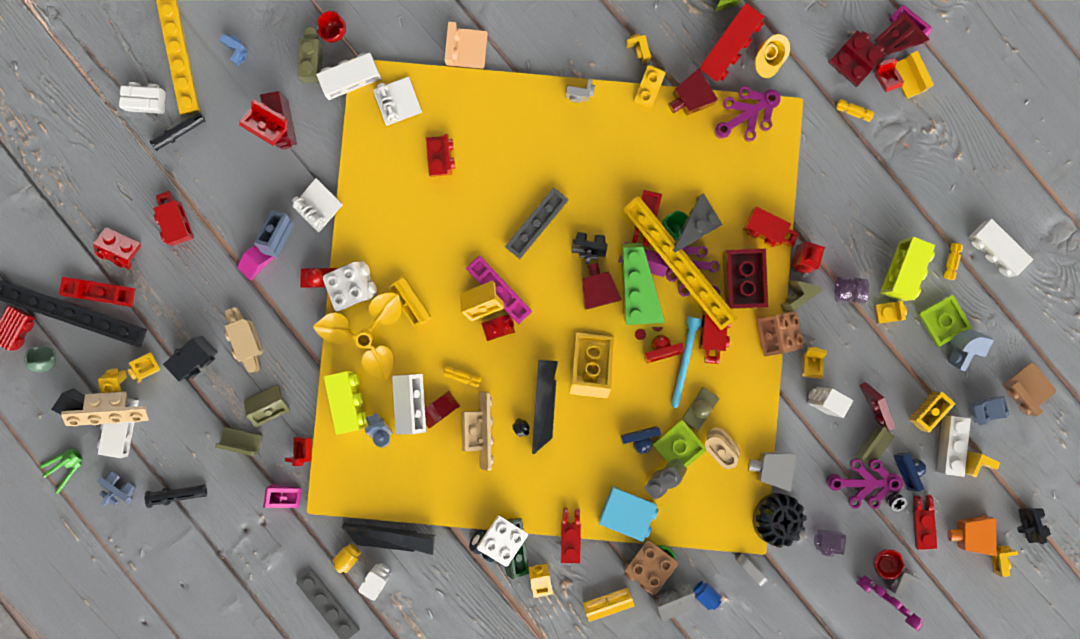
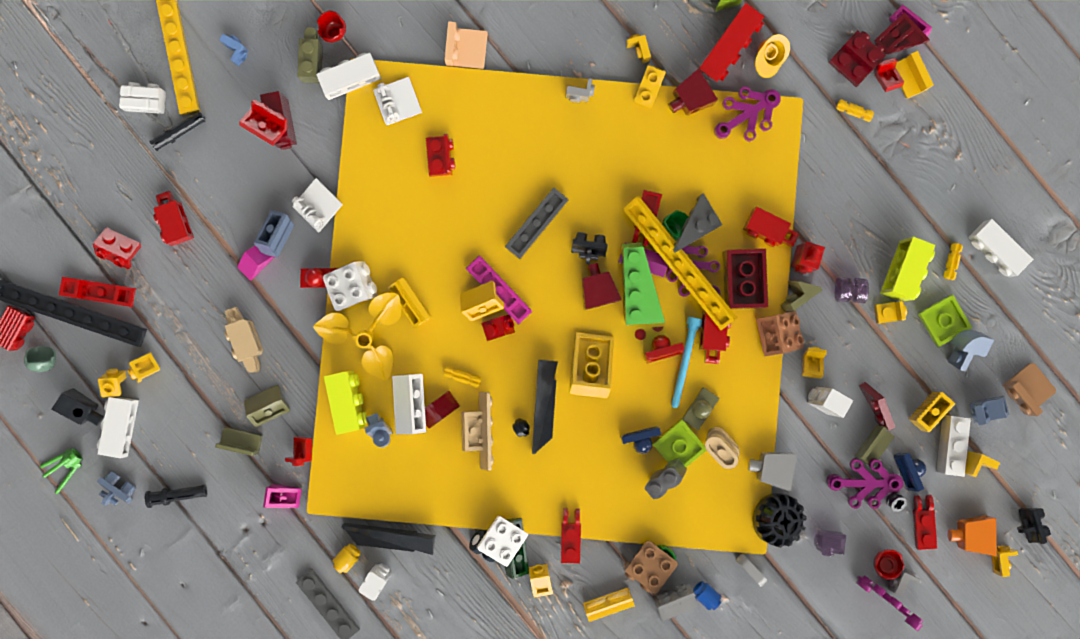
tan bracket [61,392,149,426] -> none
black brick [163,336,218,382] -> none
medium azure panel [598,485,659,542] -> none

